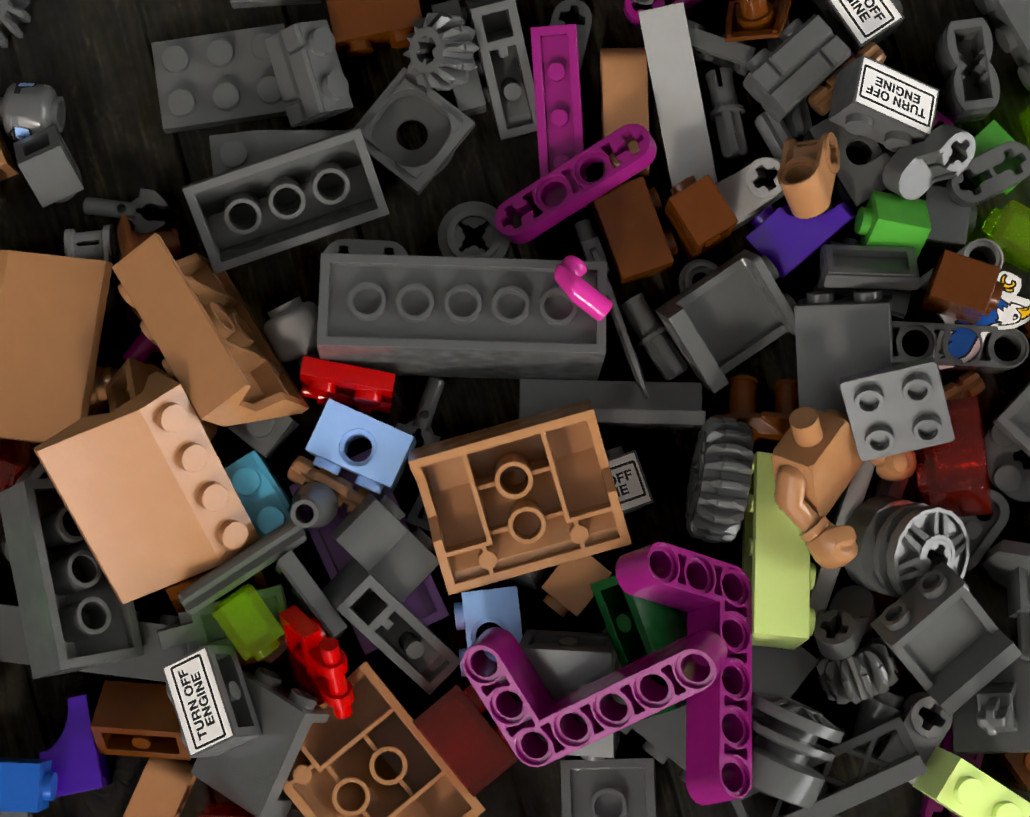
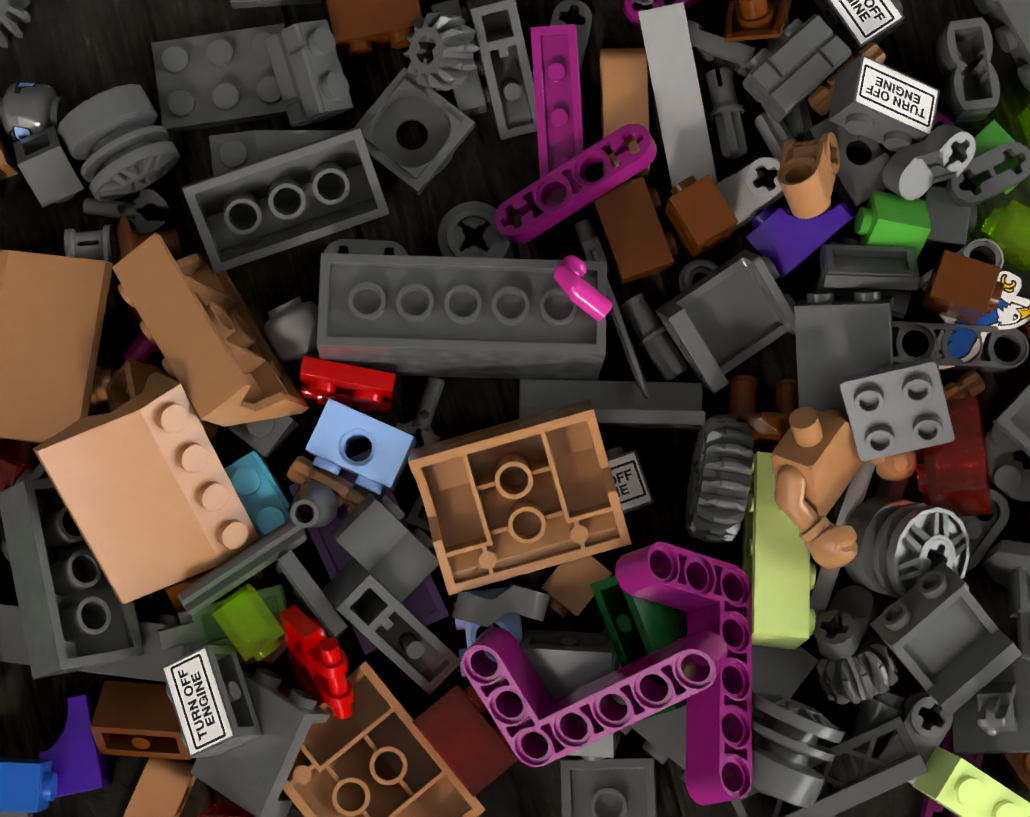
none -> dark grey wheel [57,84,181,202]
none -> dark grey piece [452,584,551,628]

